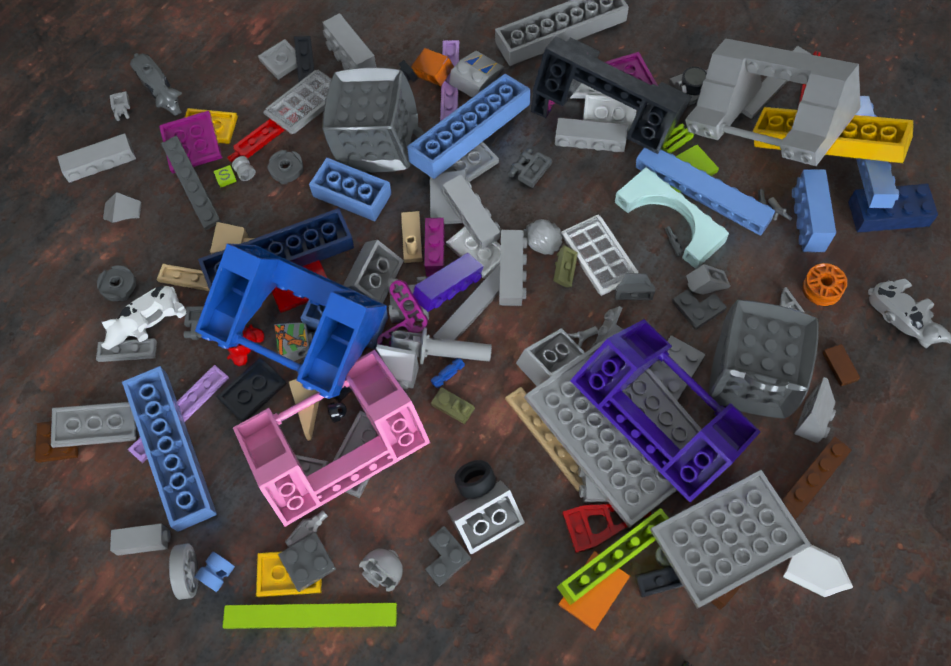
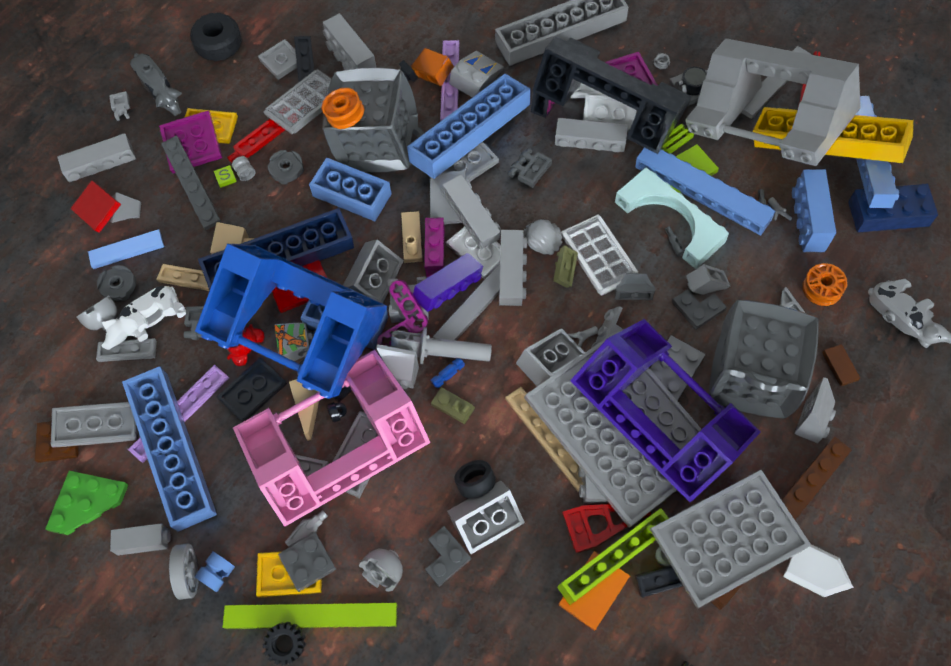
none -> bright green plate [45,471,128,535]
none -> red tile [71,181,121,233]
none -> light grey cylinder [76,295,117,331]
none -> light blue tile [88,229,164,269]
none -> black tyre [190,13,242,61]
none -> black tyre [263,622,306,665]
none -> orange wheel [321,88,364,129]
none -> light grey plate [654,53,670,69]

